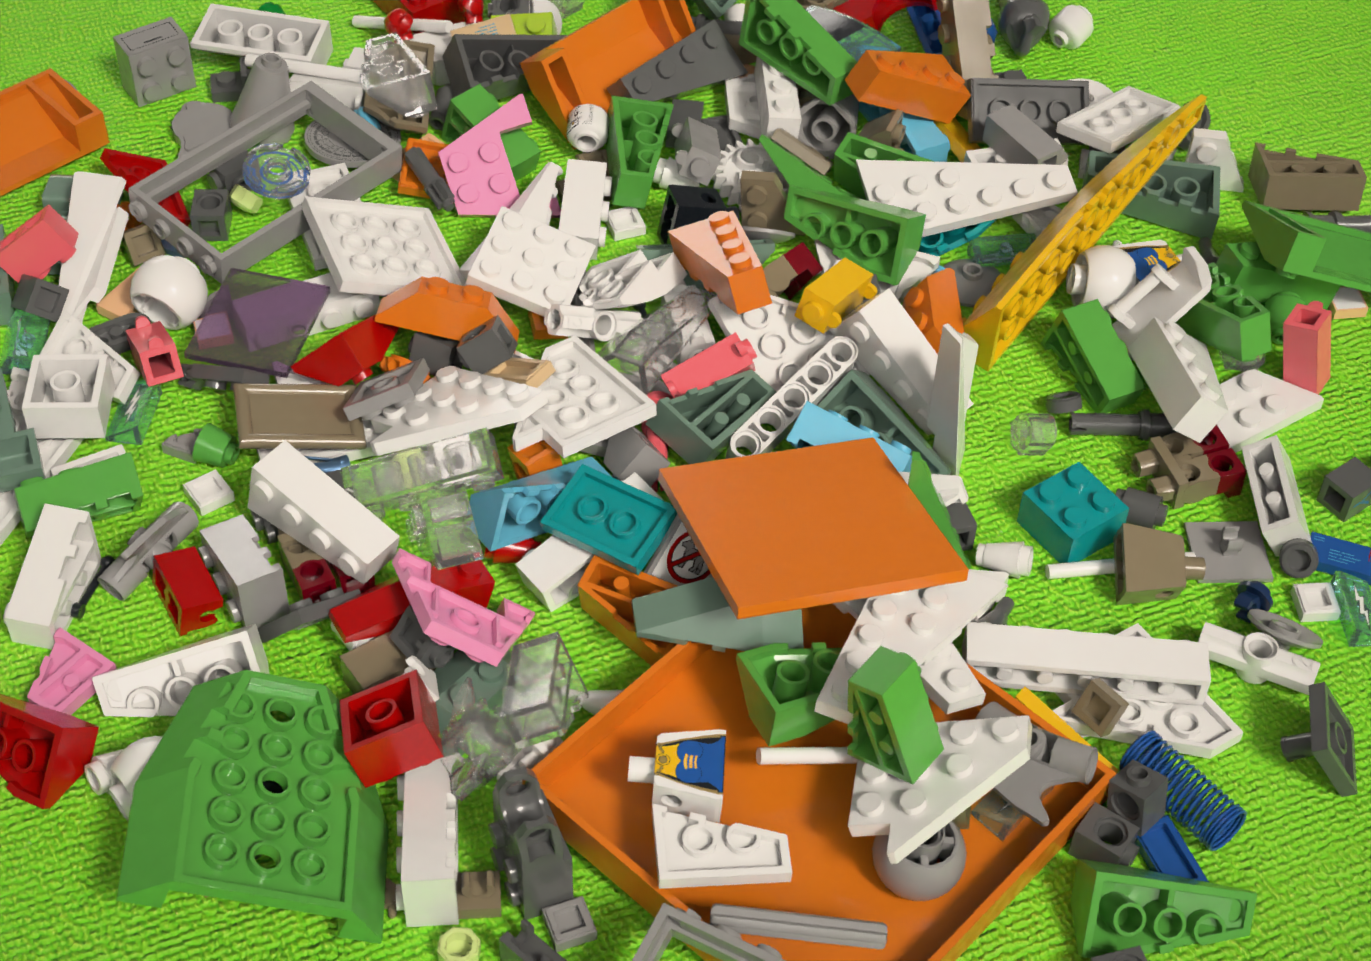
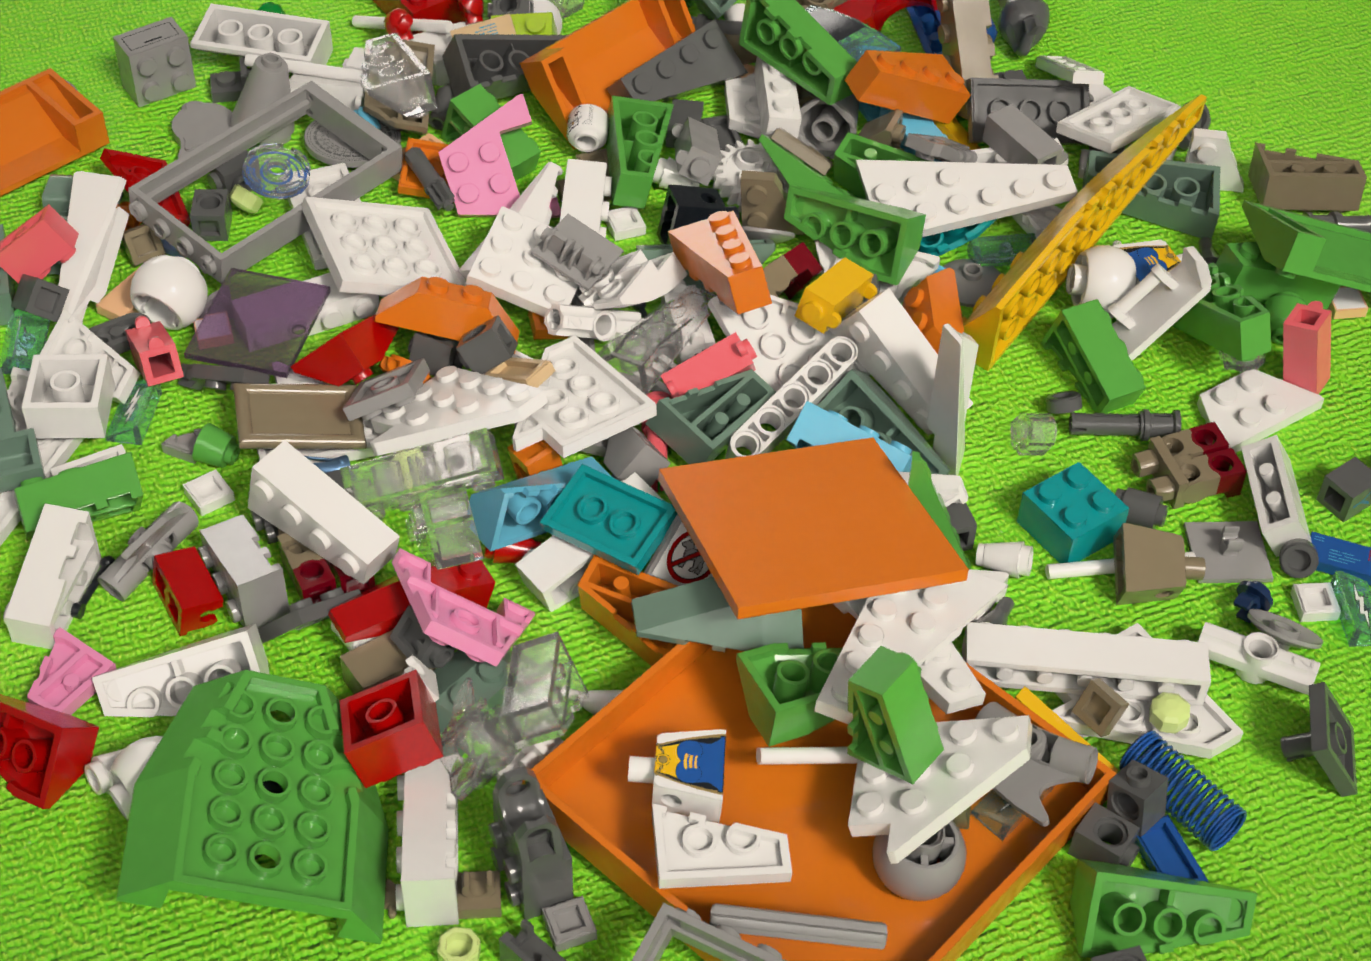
white head [1048,5,1094,50] -> none
white wedge [1128,317,1228,443] -> none
none -> light grey hinge [531,214,624,291]
none -> light grey hinge [904,133,978,163]
none -> white tile [1036,55,1105,85]
none -> yellowish green tile [1149,692,1190,734]

